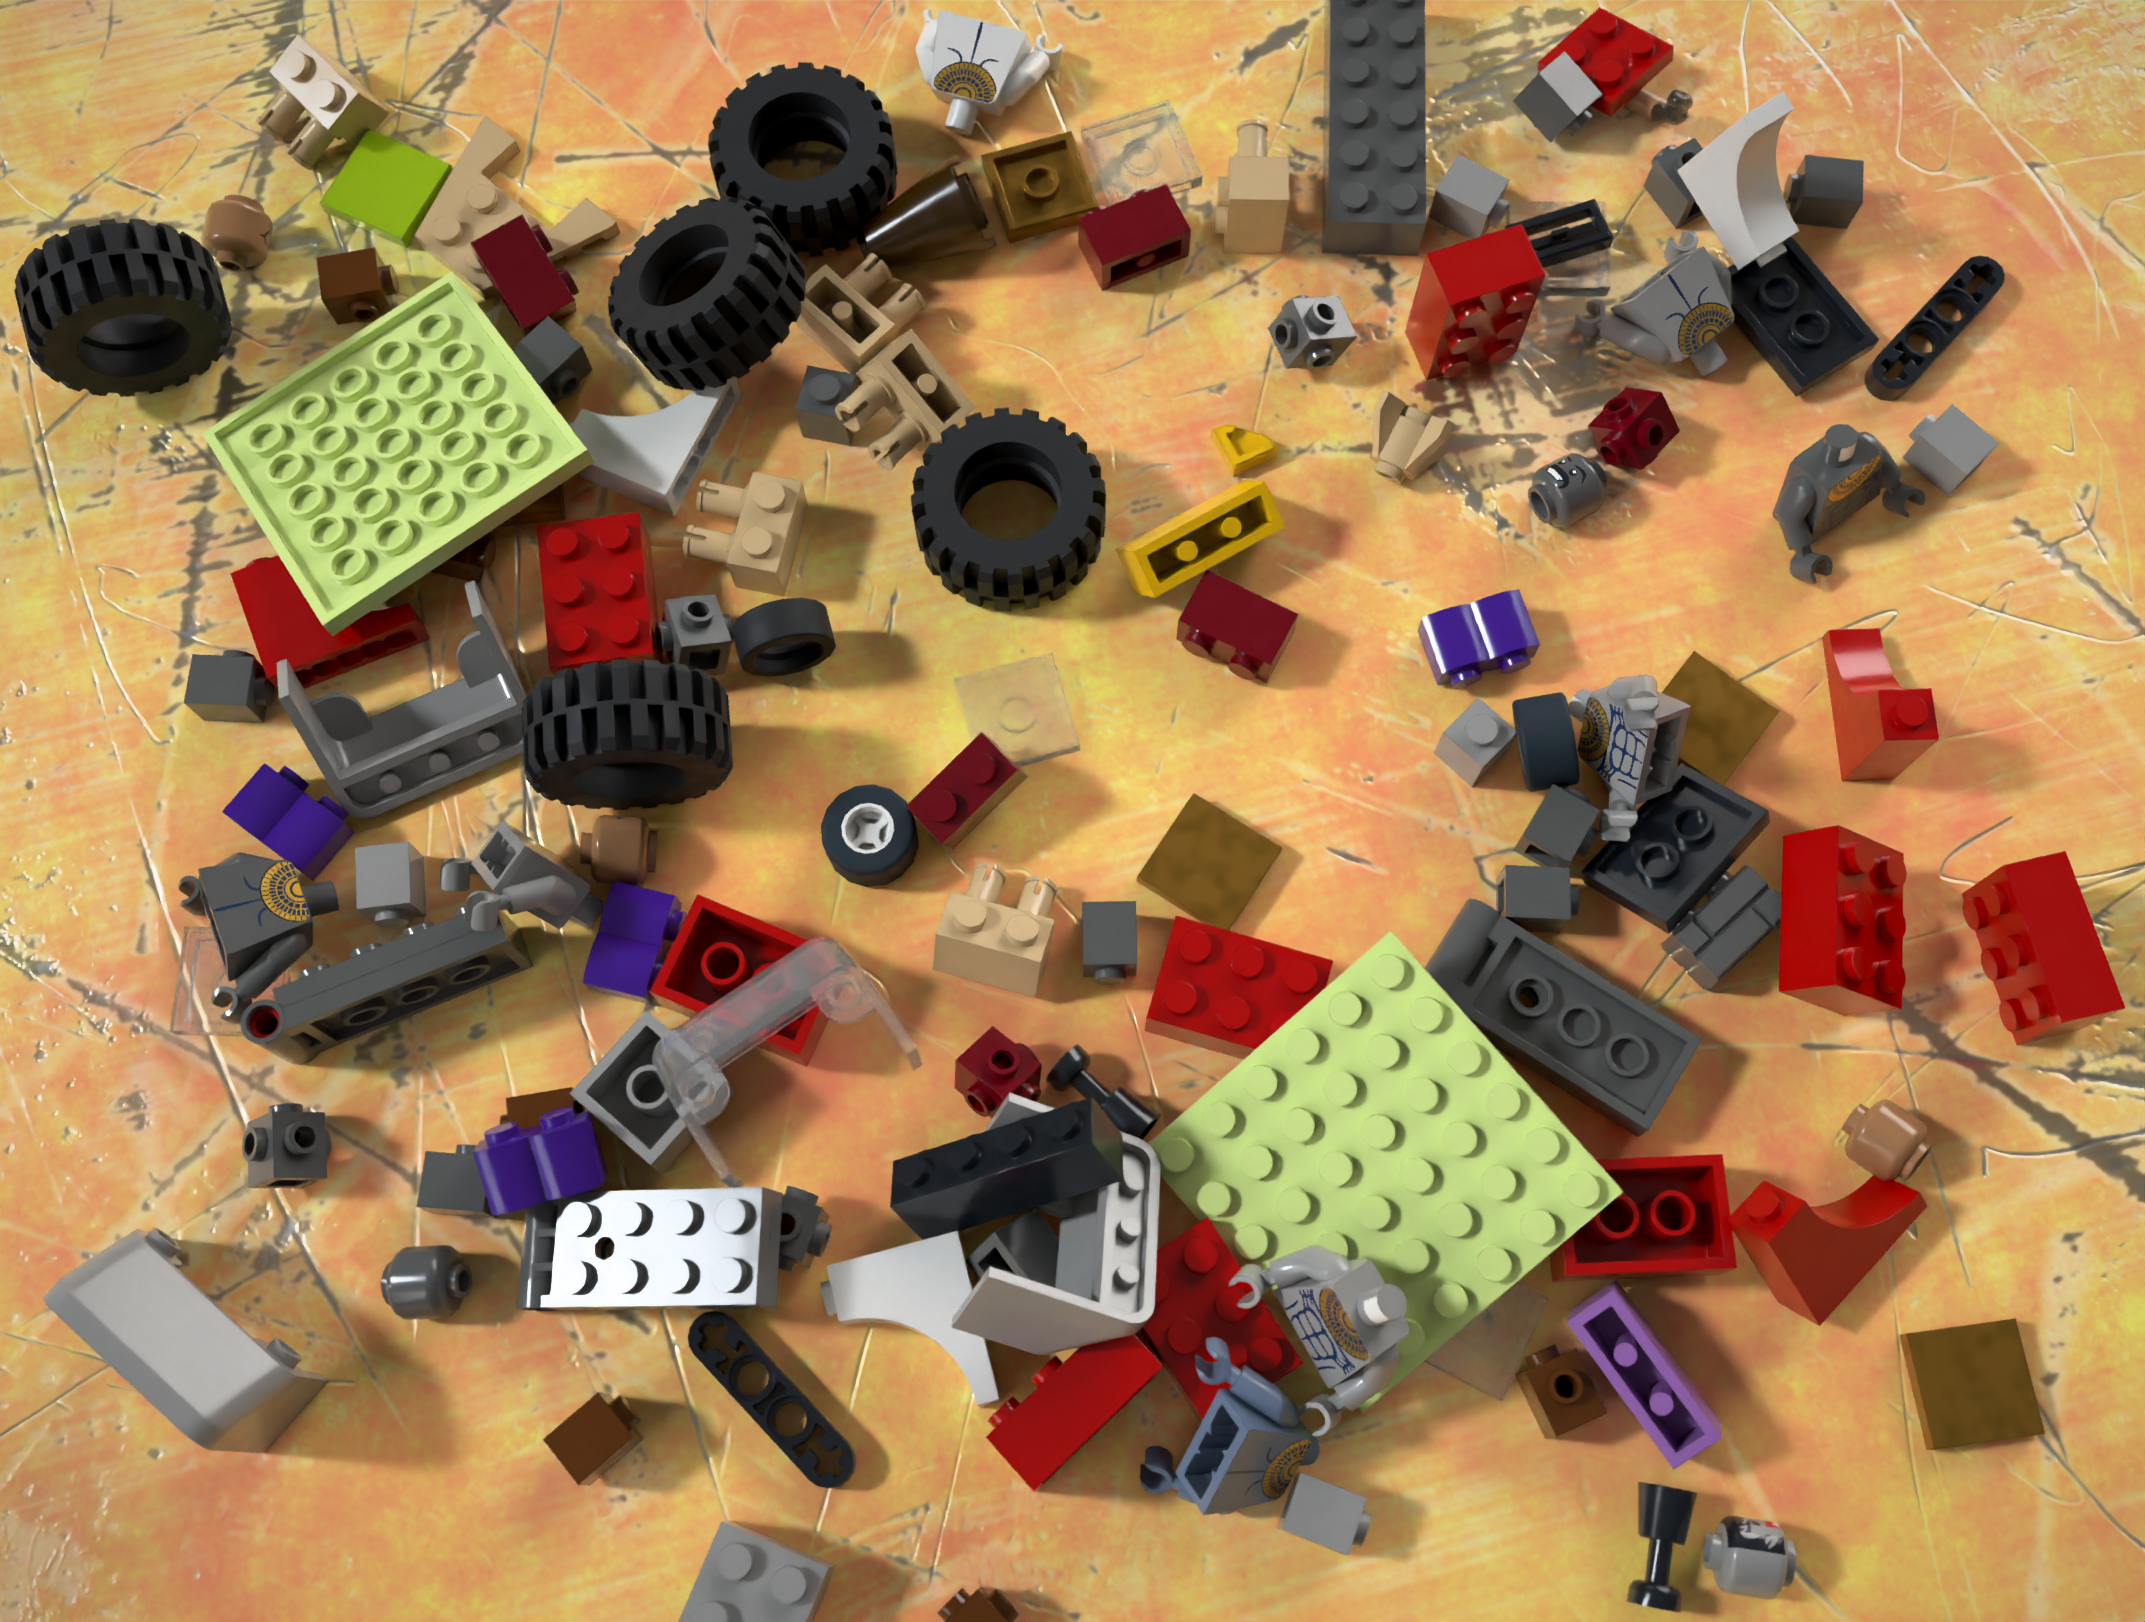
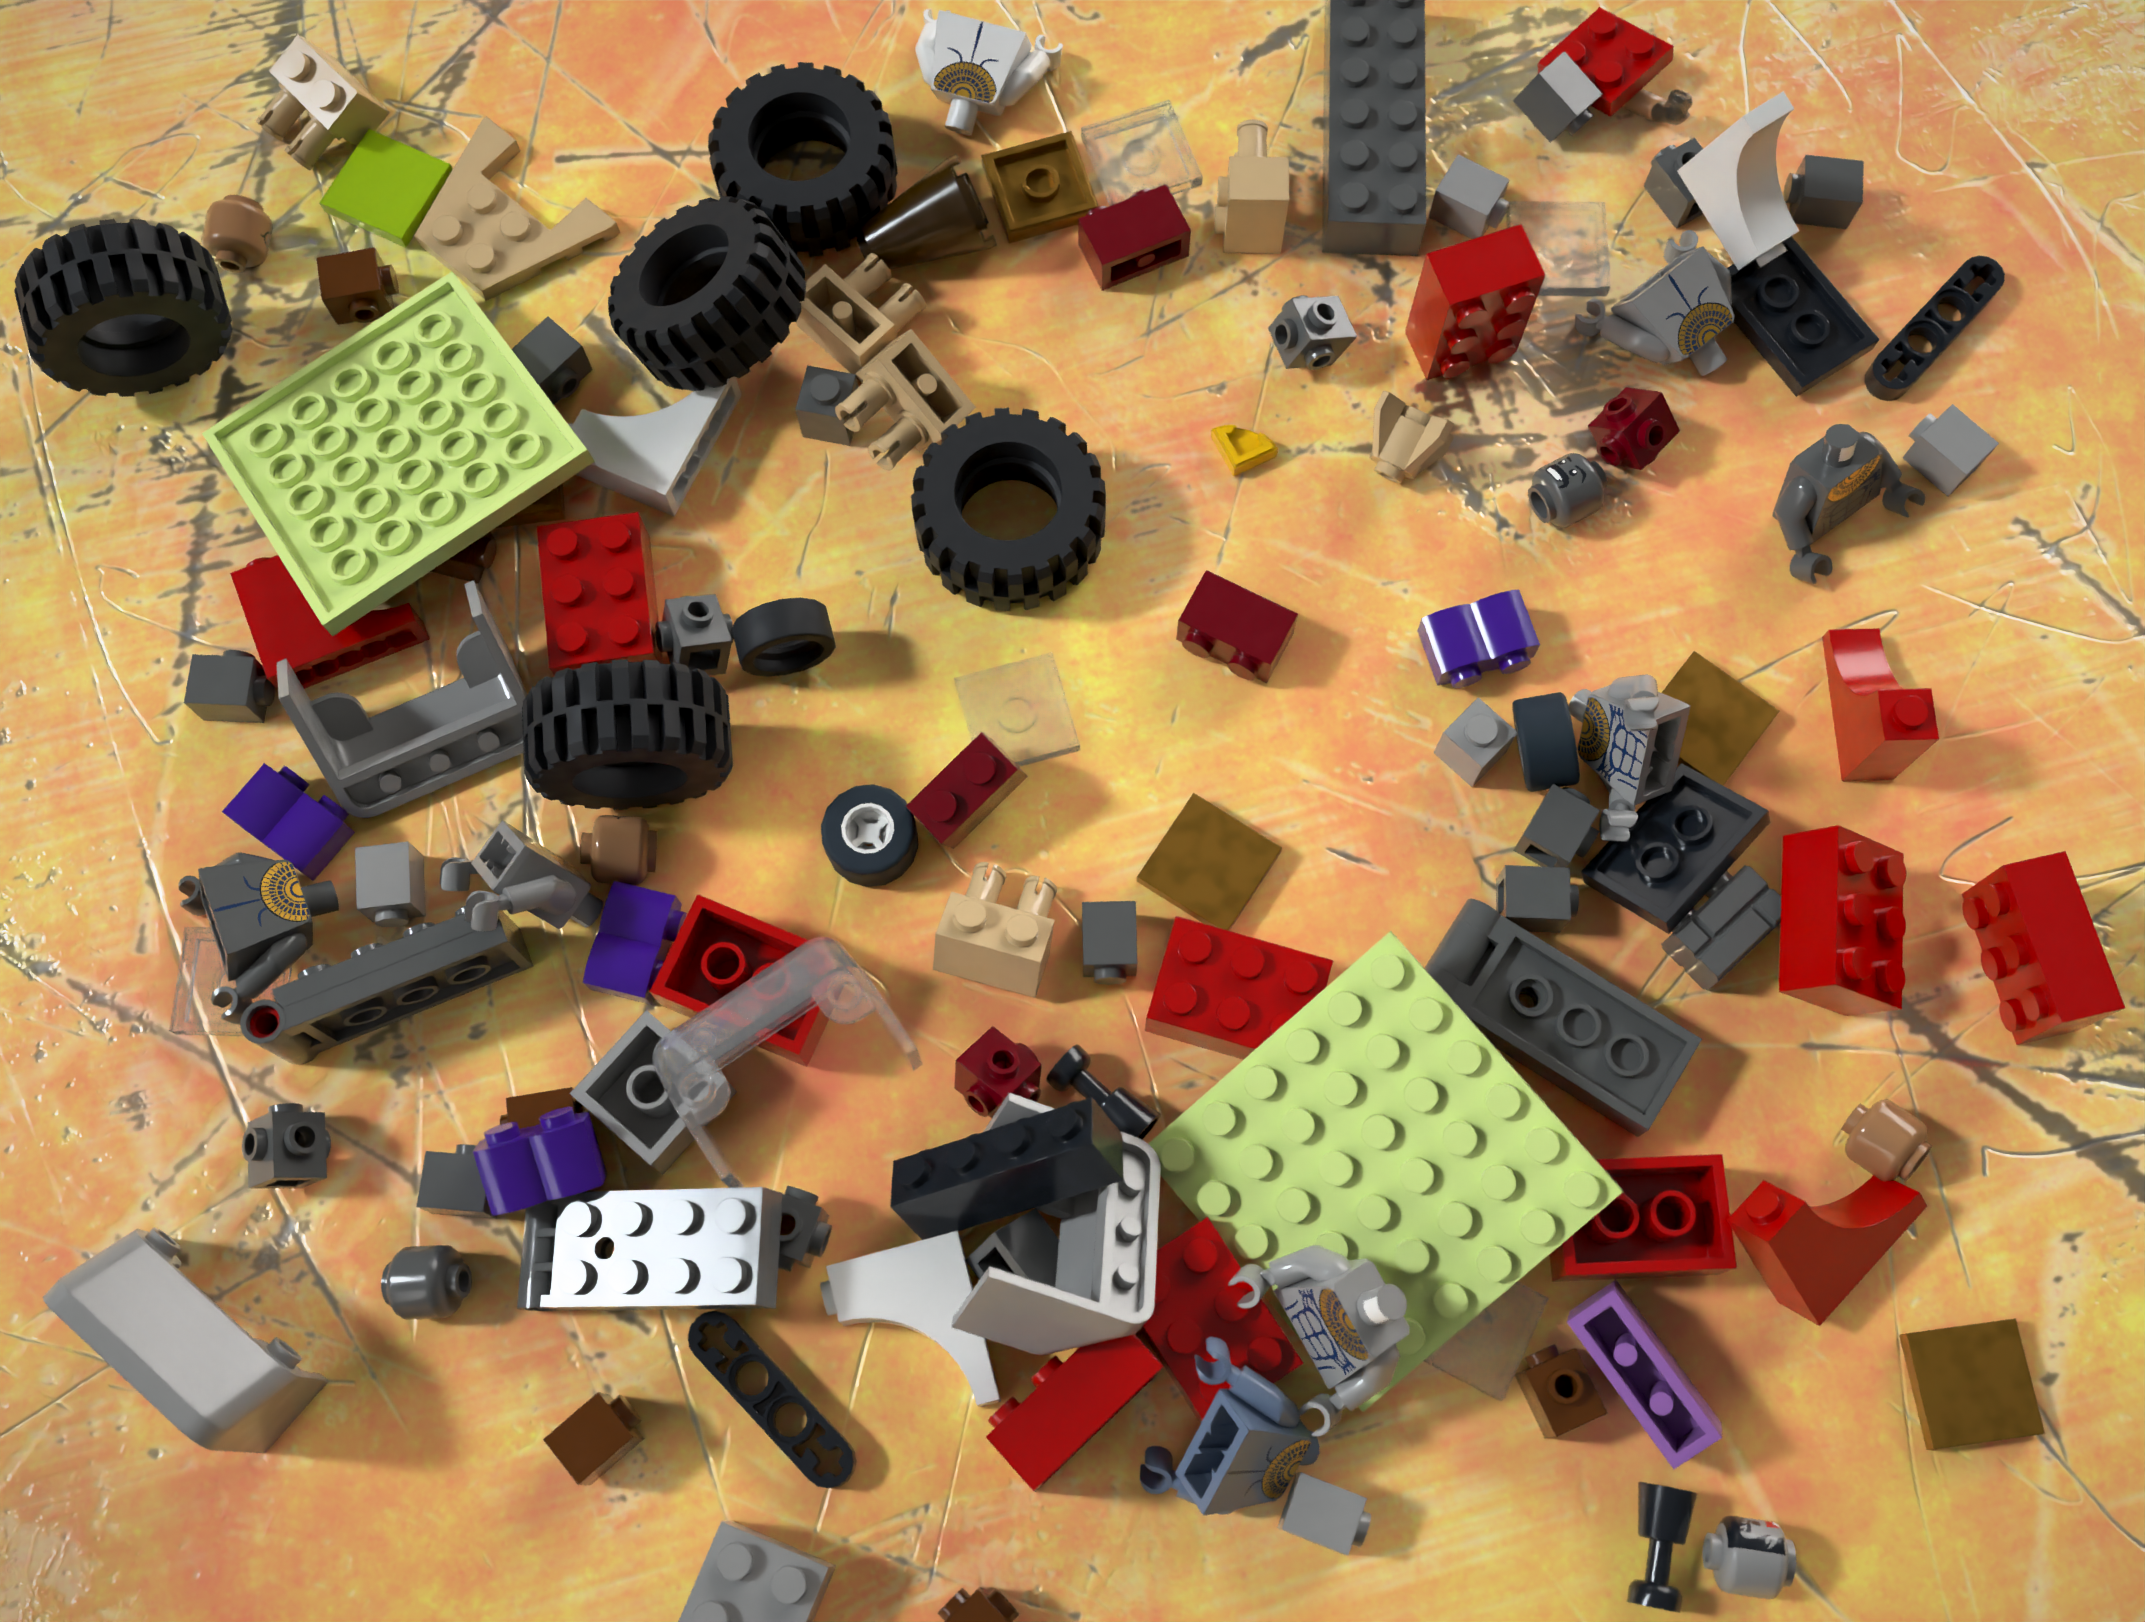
dark red brick [470,214,579,336] -> none
tan brick [683,471,809,597] -> none
yellow brick [1115,480,1286,598] -> none
black tile [1505,199,1614,268] -> none

